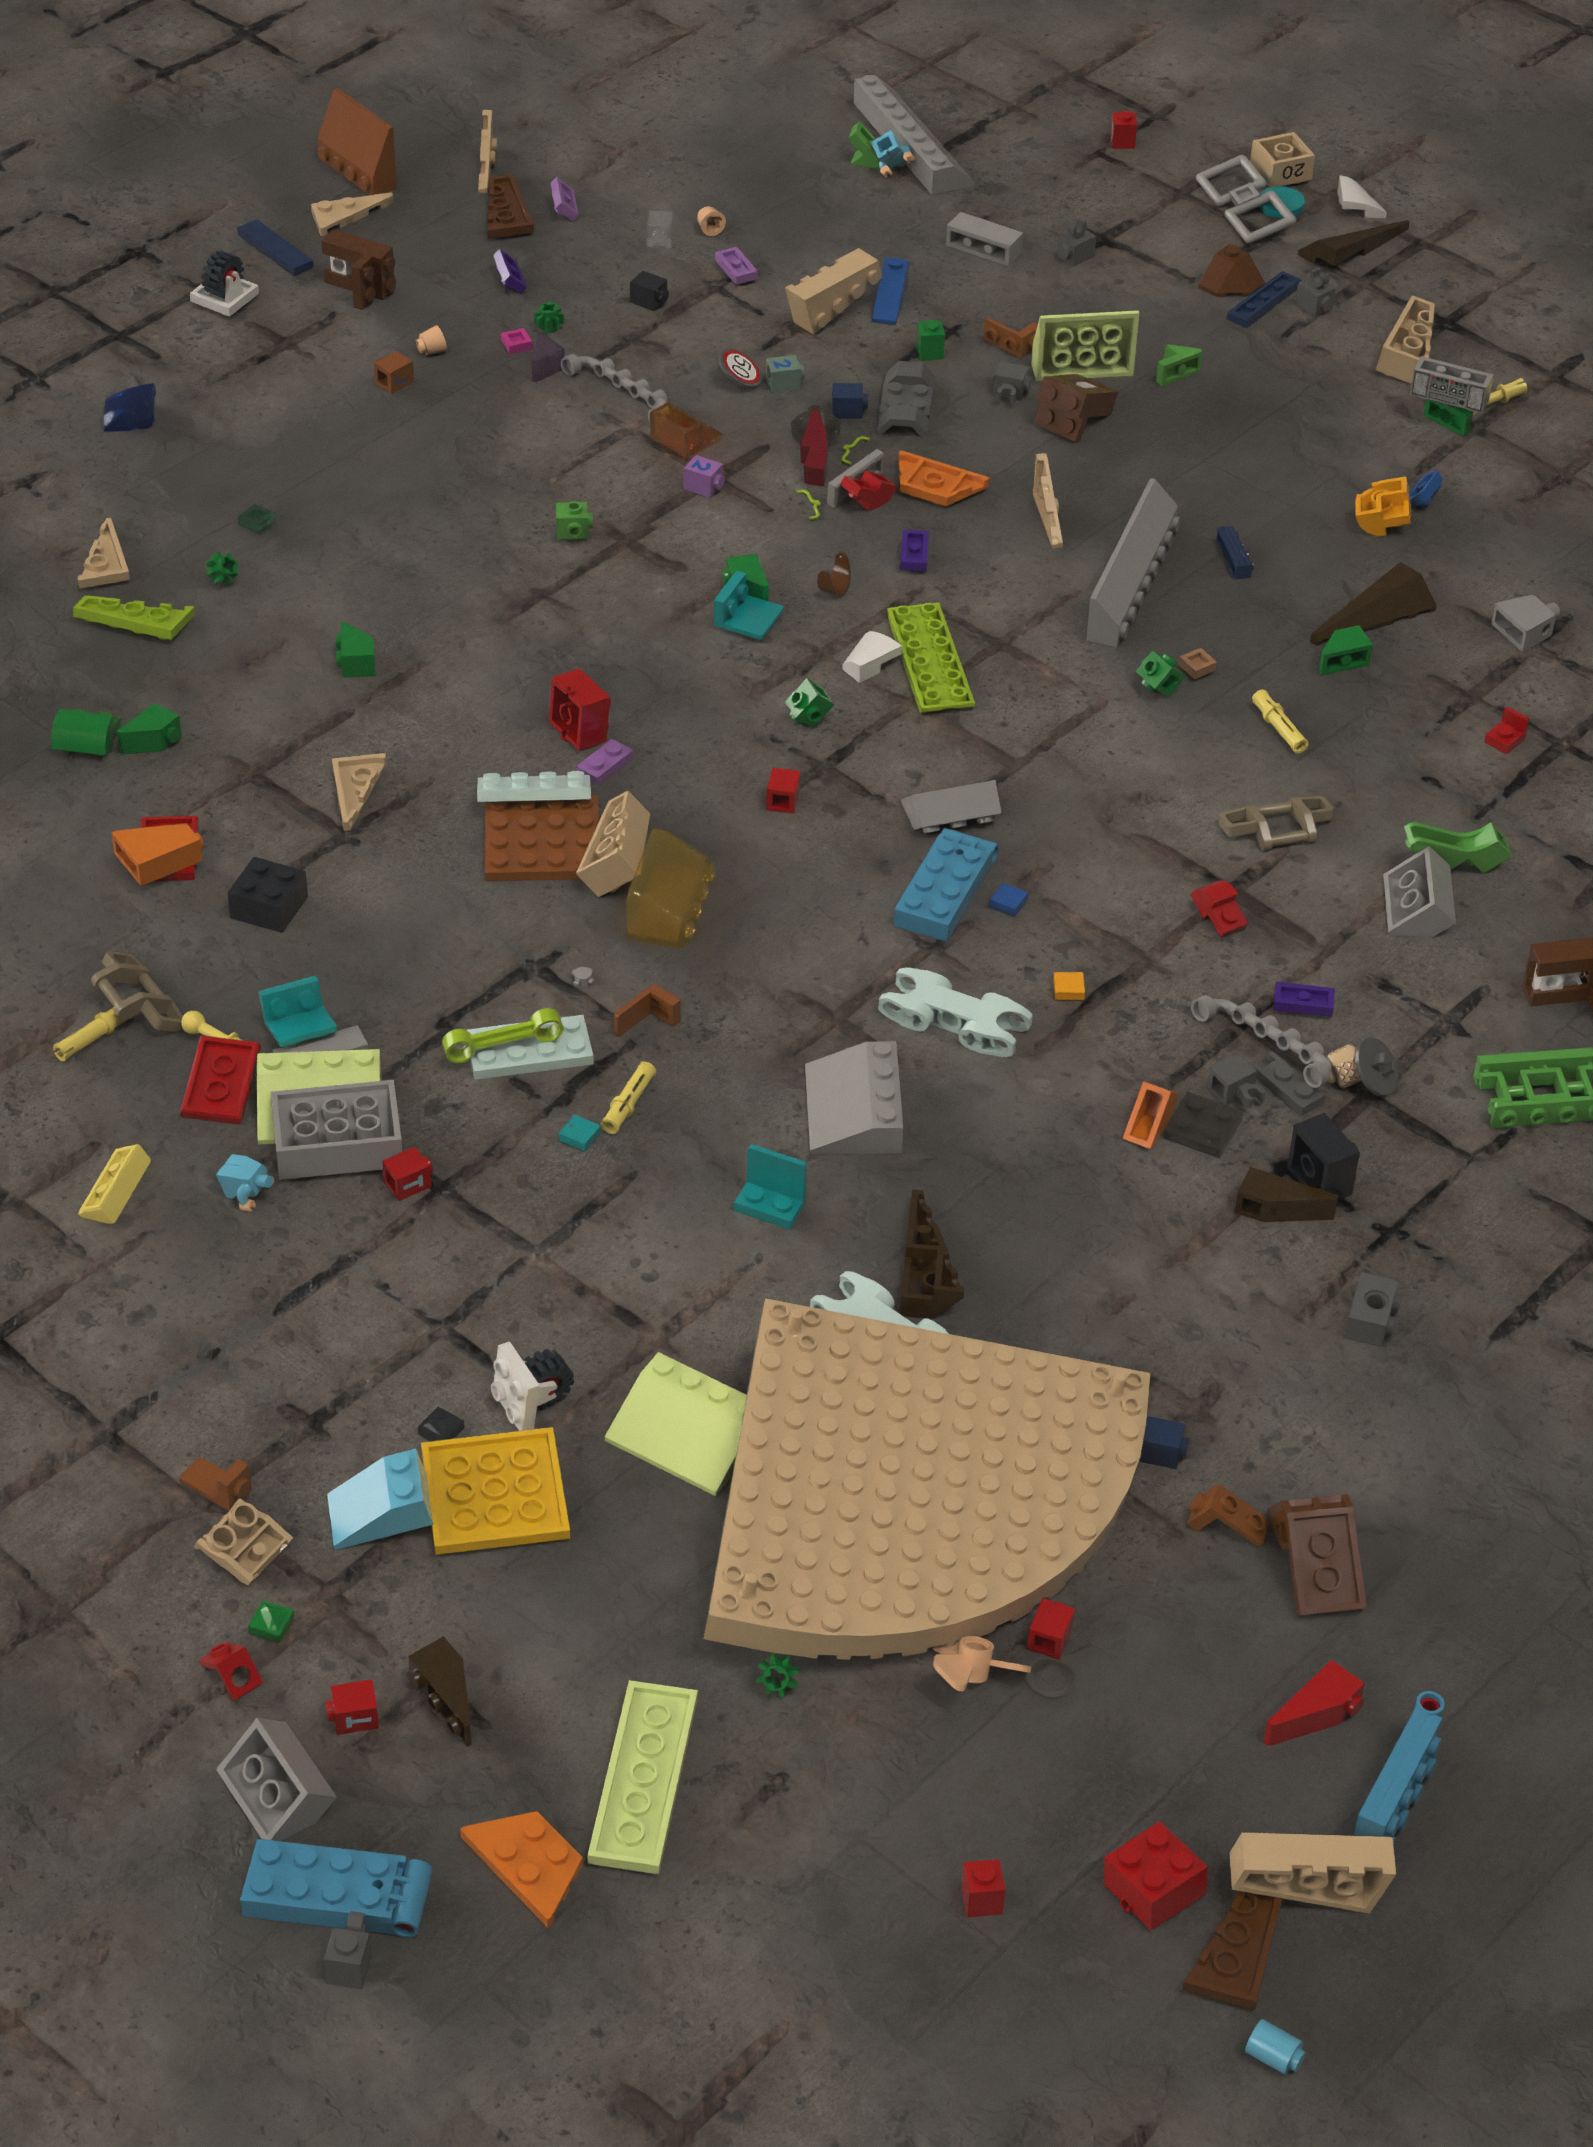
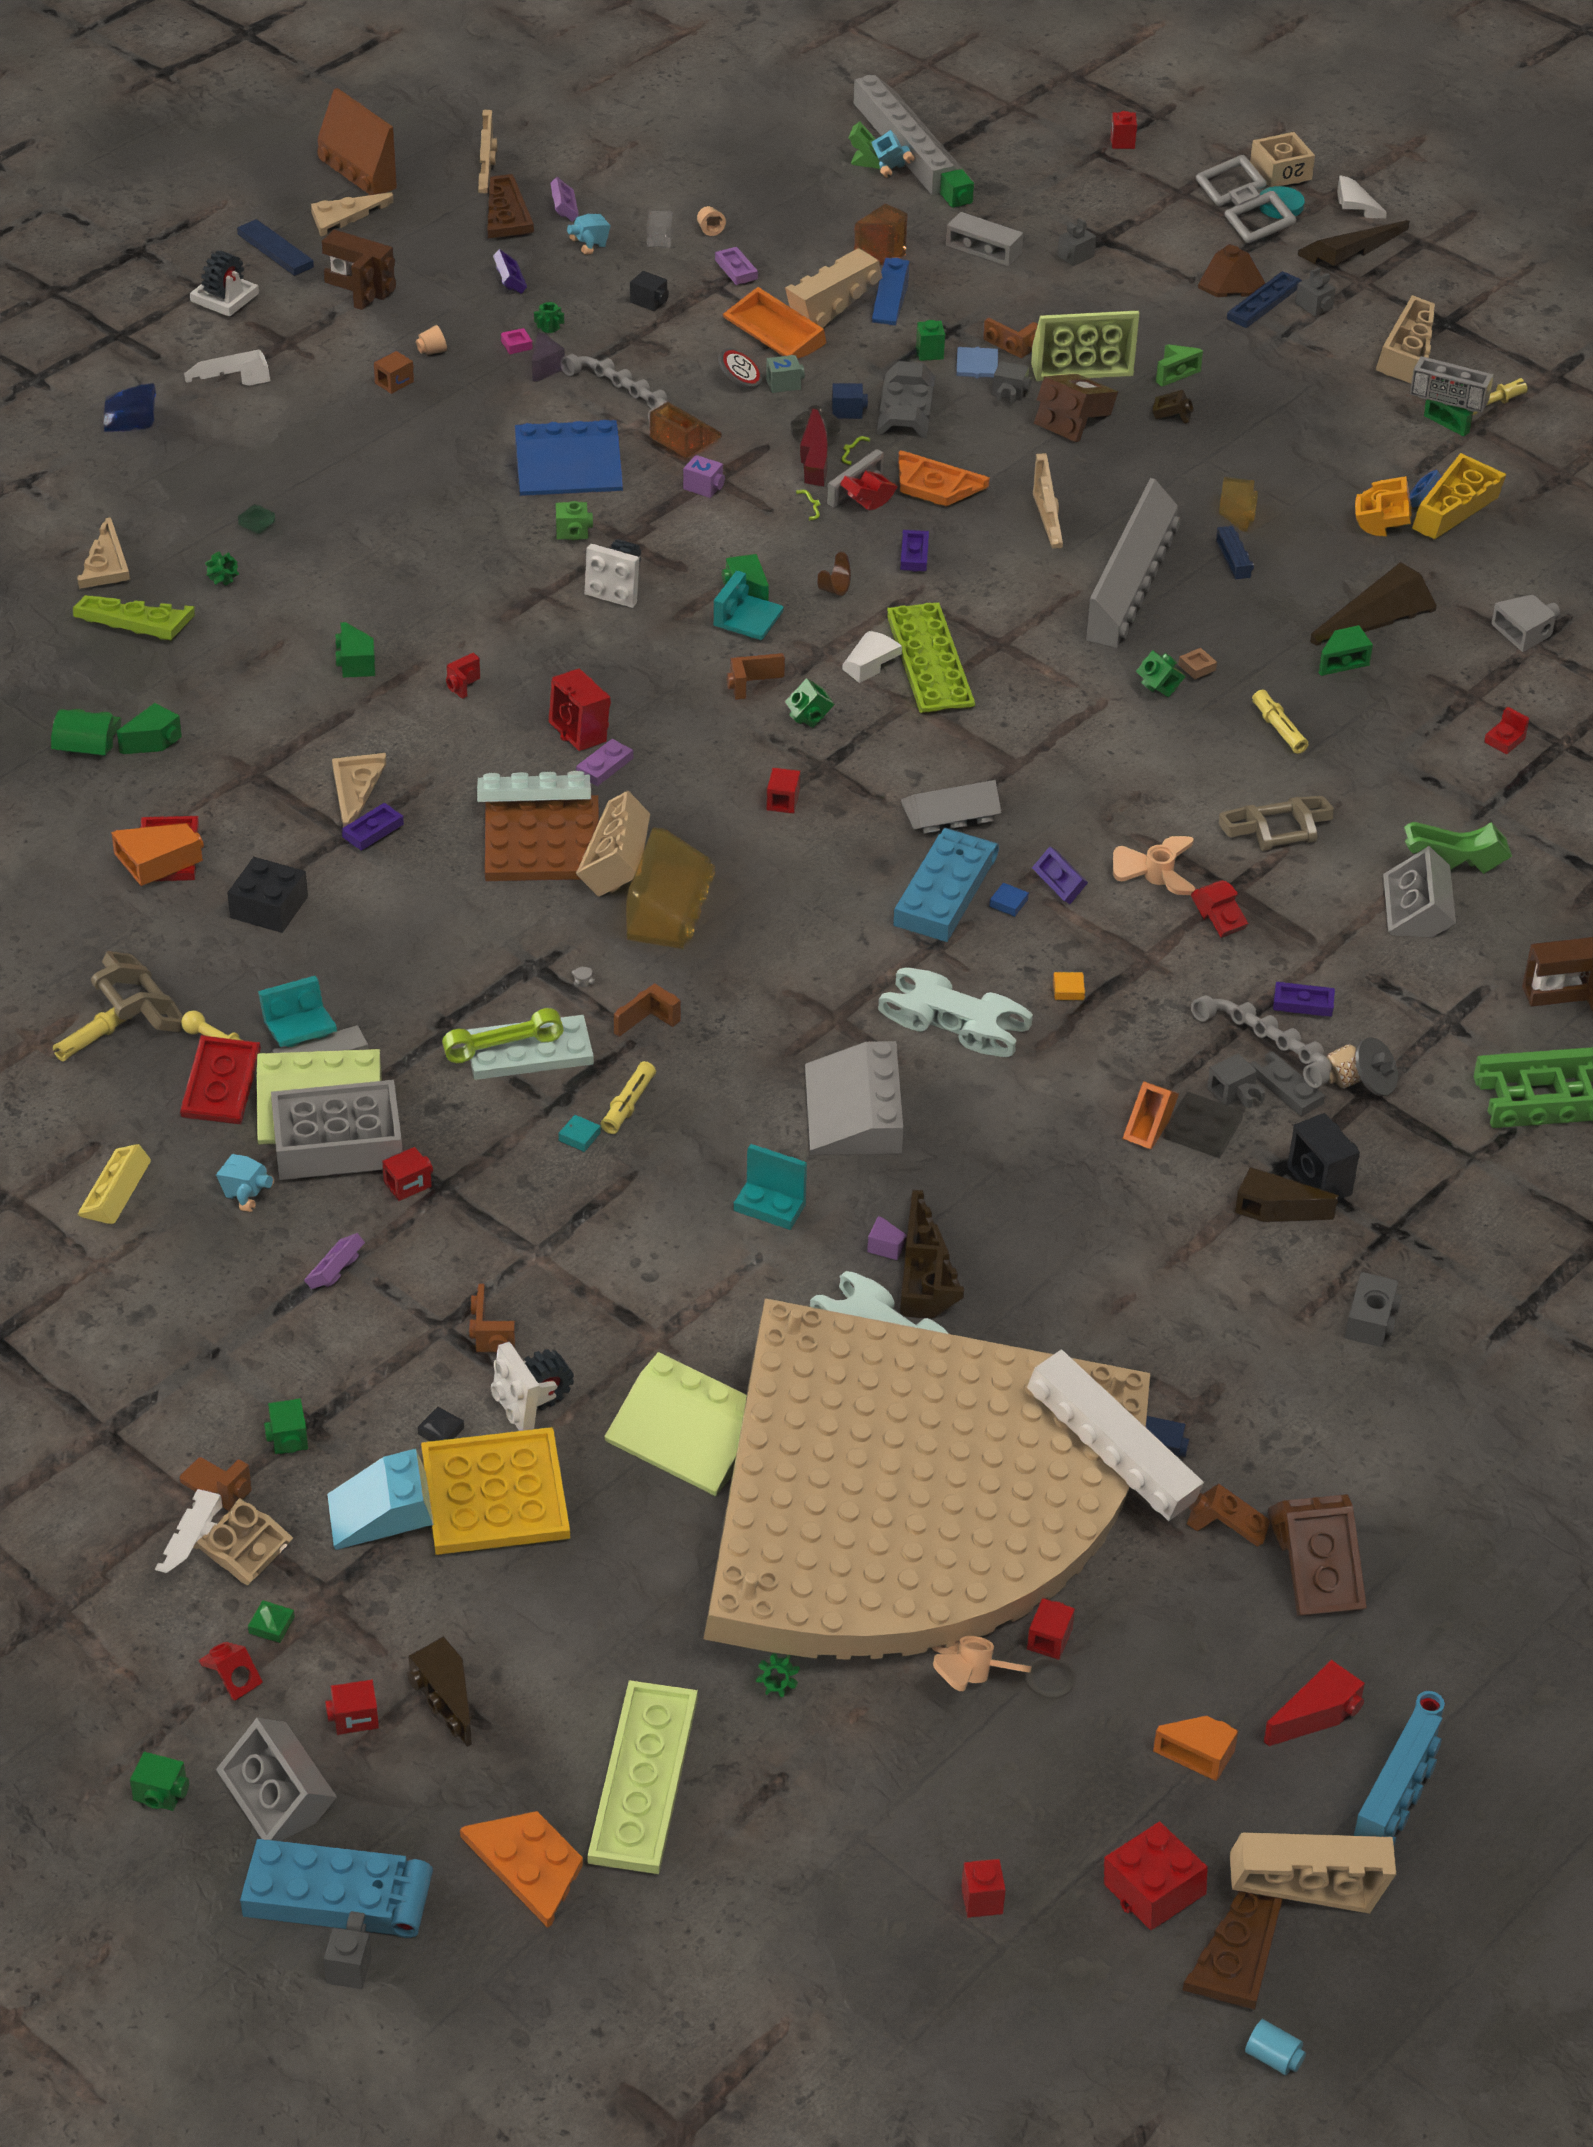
none -> green brick [130,1752,189,1811]
none -> white piece [155,1489,222,1573]
none -> white piece [184,349,270,386]
none -> green brick [264,1398,308,1454]
none -> medium lavender plate [304,1233,365,1289]
none -> dark purple plate [342,803,404,851]
none -> red bracket [446,652,480,699]
none -> dark orange bracket [469,1284,516,1353]
none -> blue slope [515,420,623,496]
none -> medium azure piece [567,214,611,255]
none -> white plate [584,539,641,608]
none -> orange slope [723,287,827,359]
none -> dark orange bracket [727,653,785,700]
none -> clear orange slope [853,203,908,265]
none -> medium lavender slope [867,1216,907,1260]
none -> green brick [940,169,974,208]
none -> medium blue piece [957,347,998,378]
none -> white brick [1027,1349,1204,1521]
none -> dark purple plate [1032,846,1088,904]
none -> light nougat piece [1113,836,1195,895]
none -> dark brown bracket [1152,390,1194,424]
none -> orange slope [1153,1716,1238,1781]
none -> clear yellow slope [1219,477,1258,532]
none -> yellow wedge [1412,453,1506,539]

